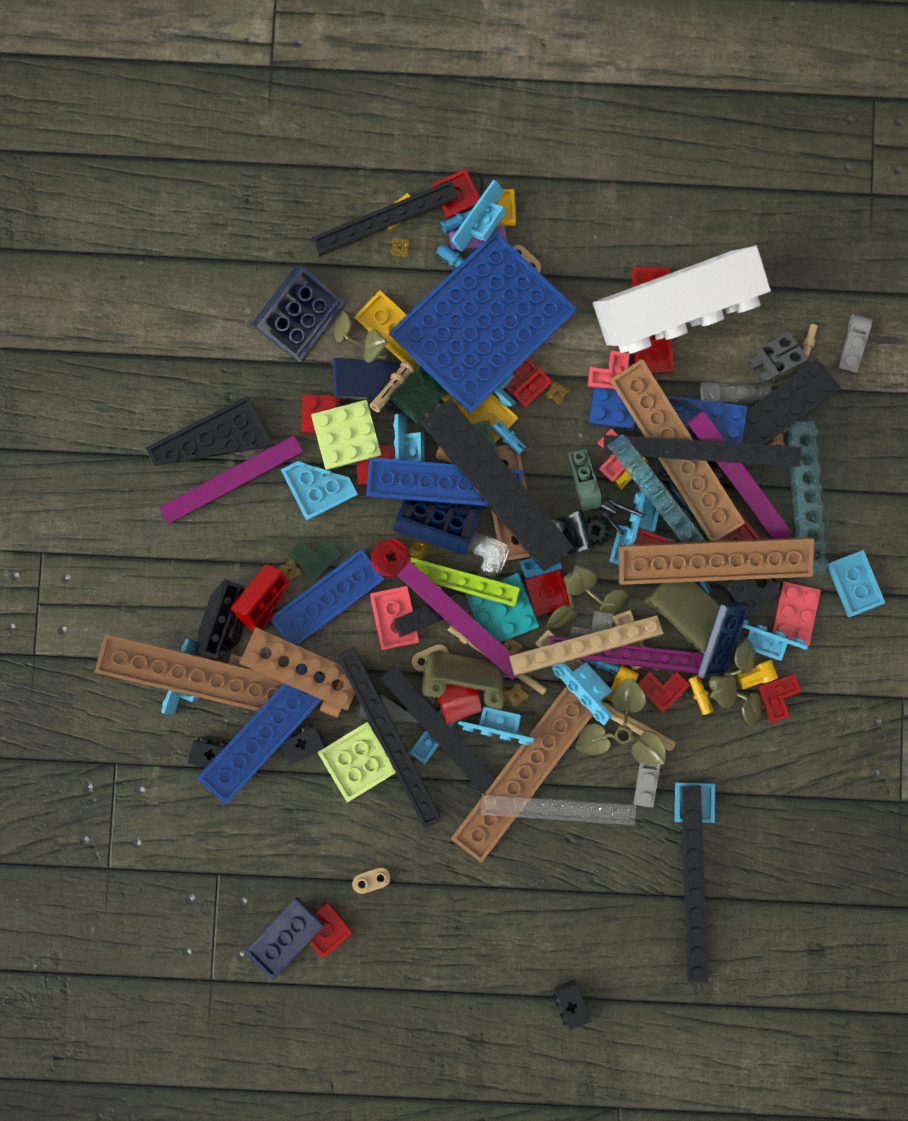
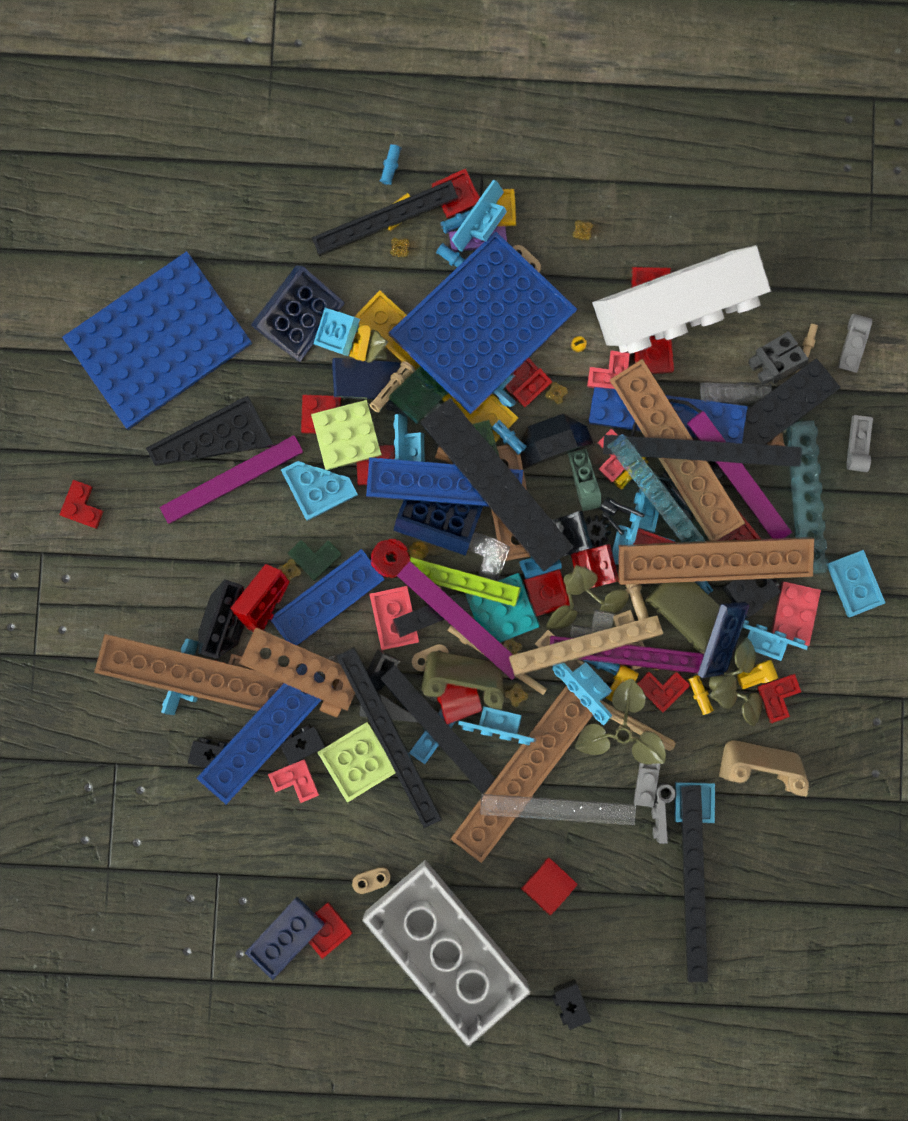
none -> red plate [59,480,104,529]
none -> blue plate [62,251,252,430]
none -> coral plate [268,759,319,803]
none -> medium azure plate [313,308,360,356]
none -> yellow plate [349,323,371,361]
none -> white brick [363,860,530,1046]
none -> black slope [367,649,400,692]
none -> dark azure pin [380,144,402,185]
none -> black wedge [520,414,593,470]
none -> red slope [521,858,578,916]
none -> yellow hinge [571,336,587,352]
none -> red slope [571,544,619,589]
none -> clear yellow plate [573,220,593,240]
none -> tan pin [625,584,649,621]
none -> light grey plate [652,783,675,844]
none -> tan windscreen [719,740,809,797]
none -> light grey plate [847,415,873,472]

